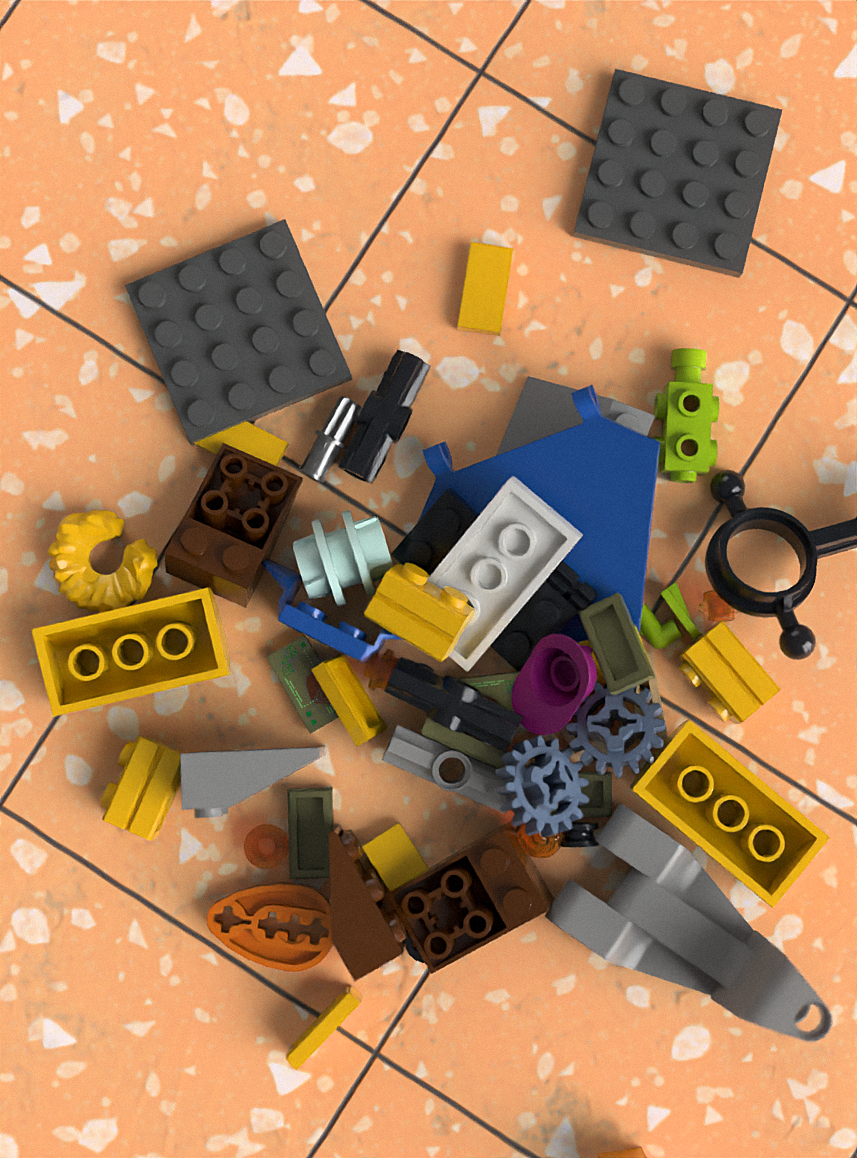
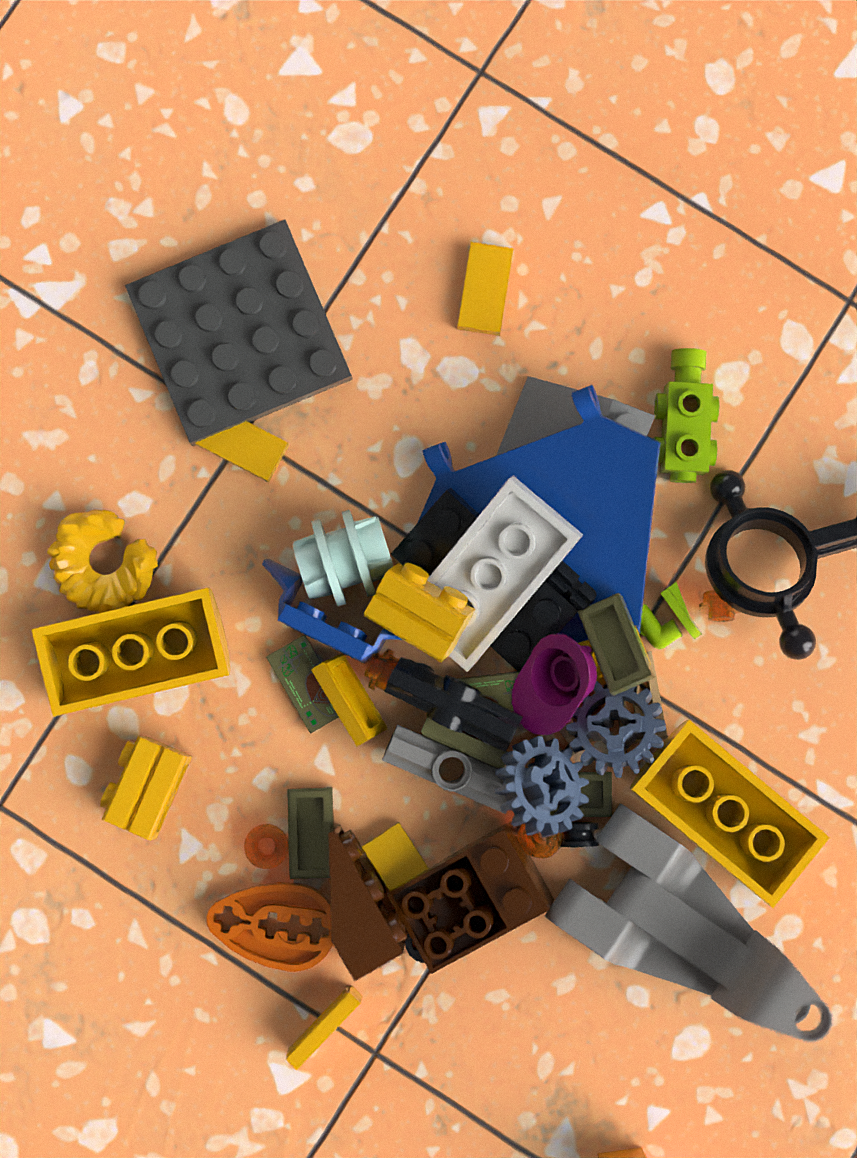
reddish brown slope [165,443,303,608] -> none
light grey slope [180,746,326,818] -> none
flat silver axle [298,396,362,483] -> none
black piece [338,349,431,484] -> none
dark grey plate [573,69,782,278] -> none
yellow brick [677,620,781,724] -> none

